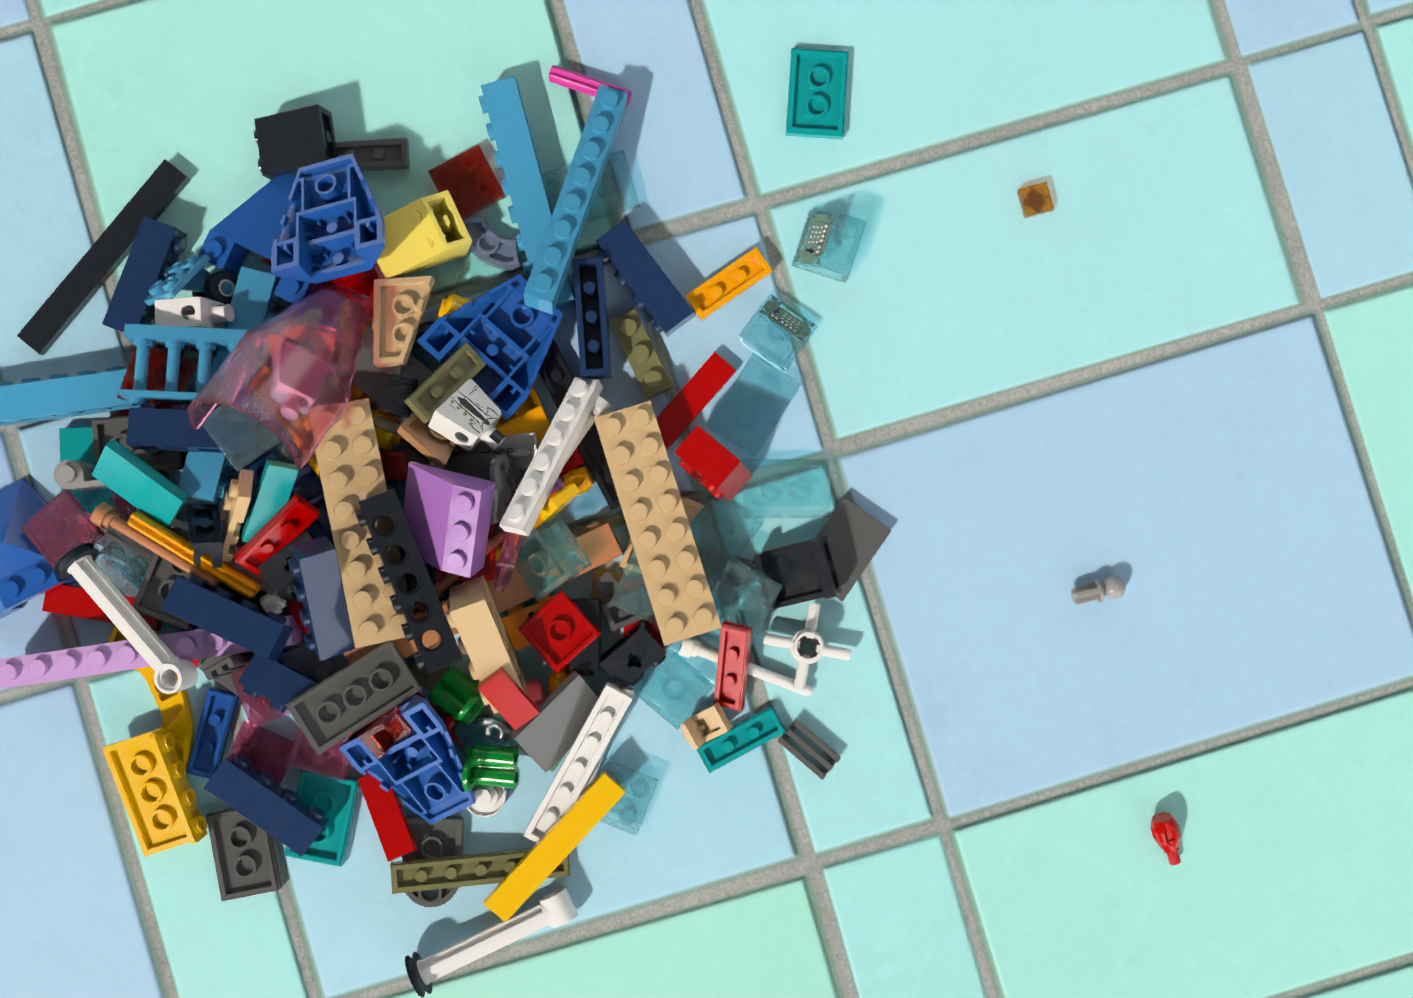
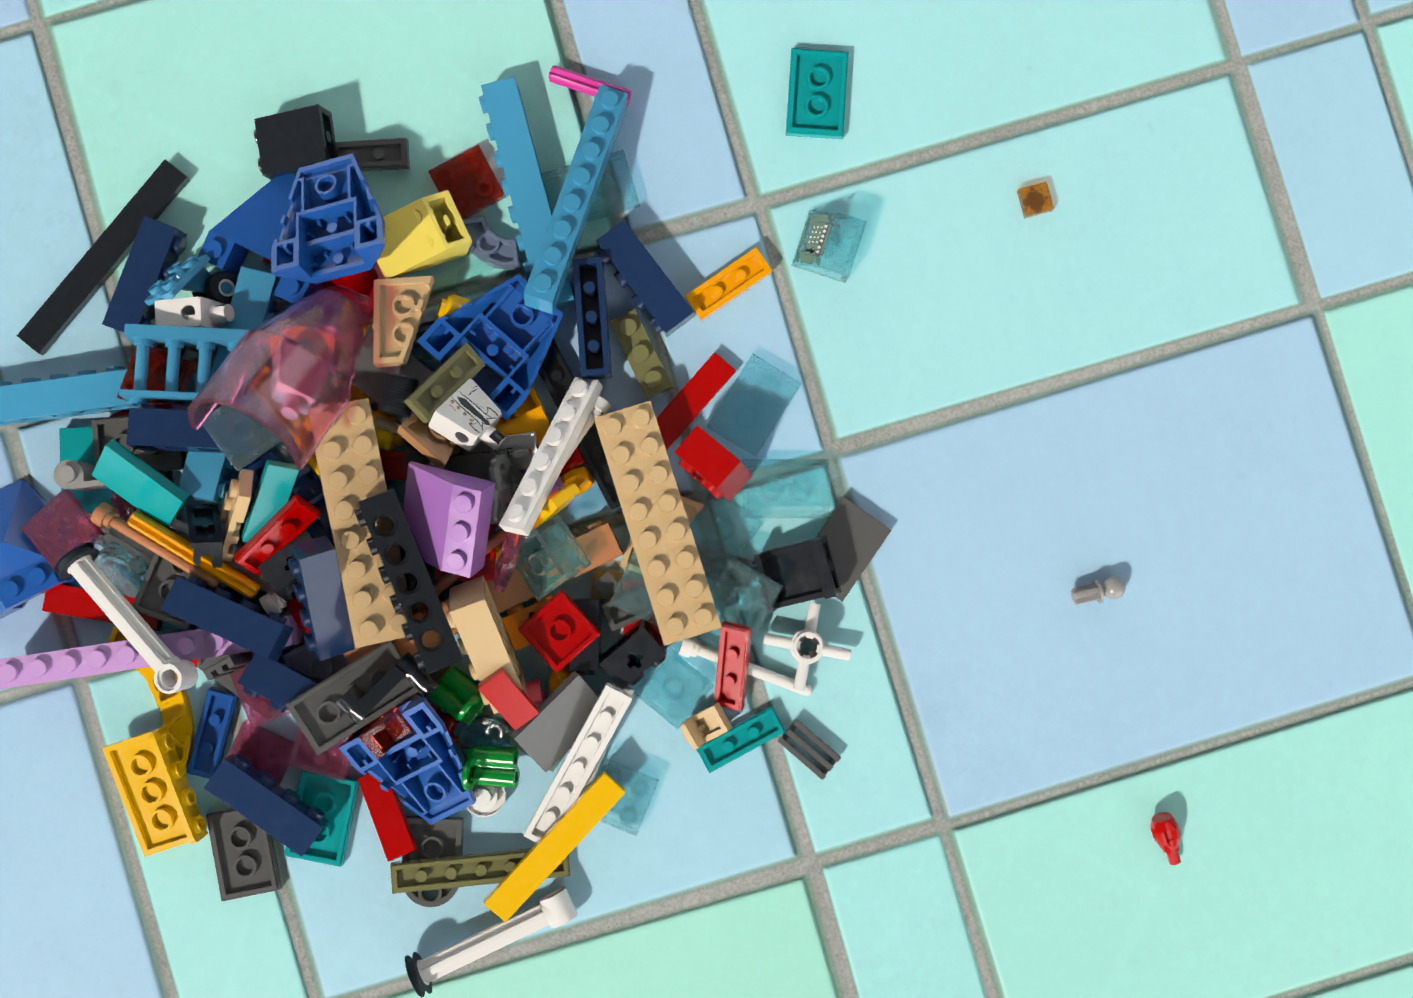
clear light blue slope [738,294,818,373] -> none
none -> black beam [335,651,439,724]

